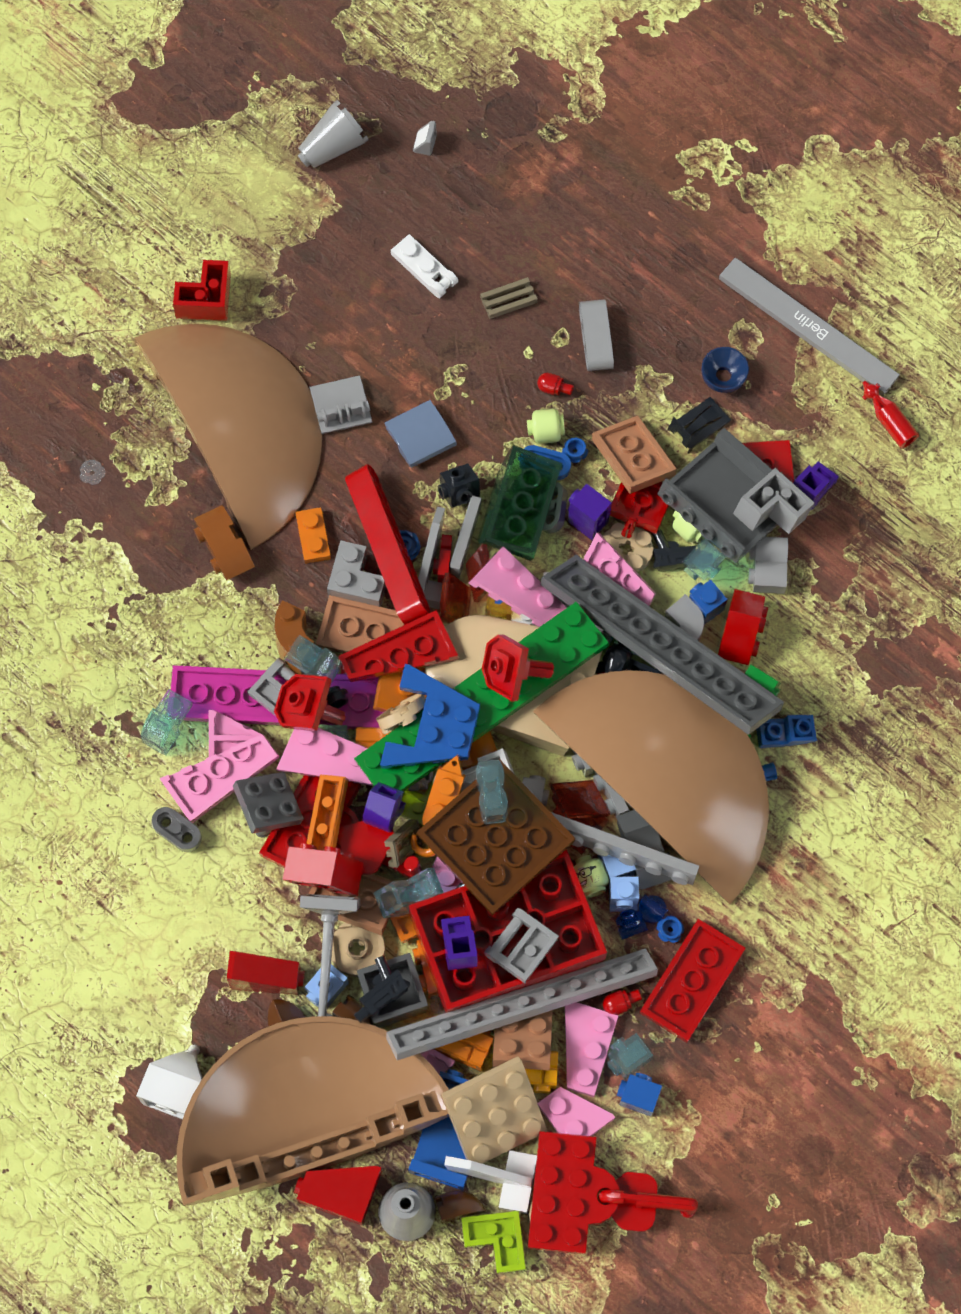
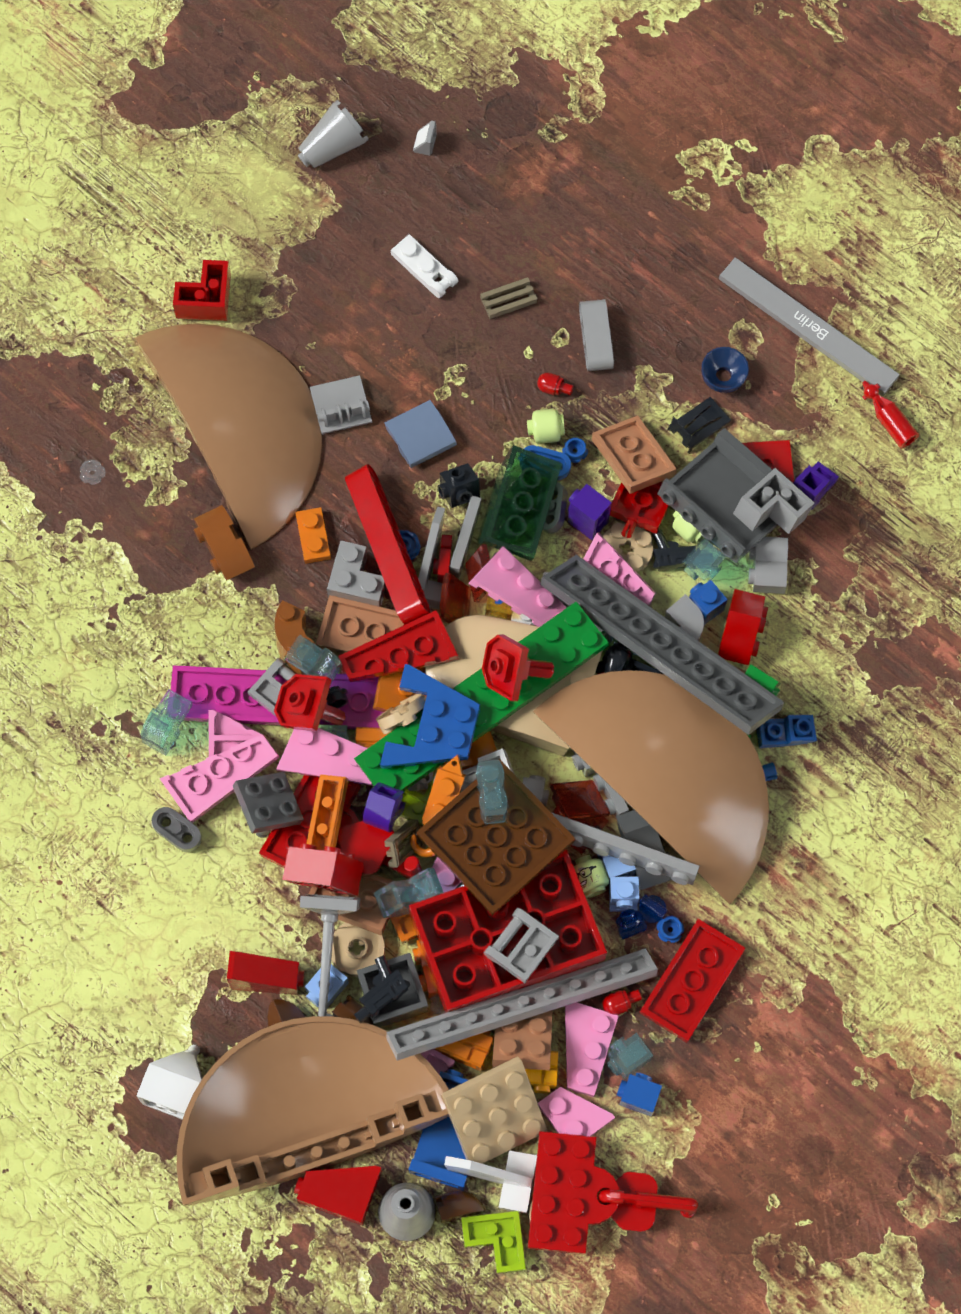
dark purple brick [441,916,478,970] -> none

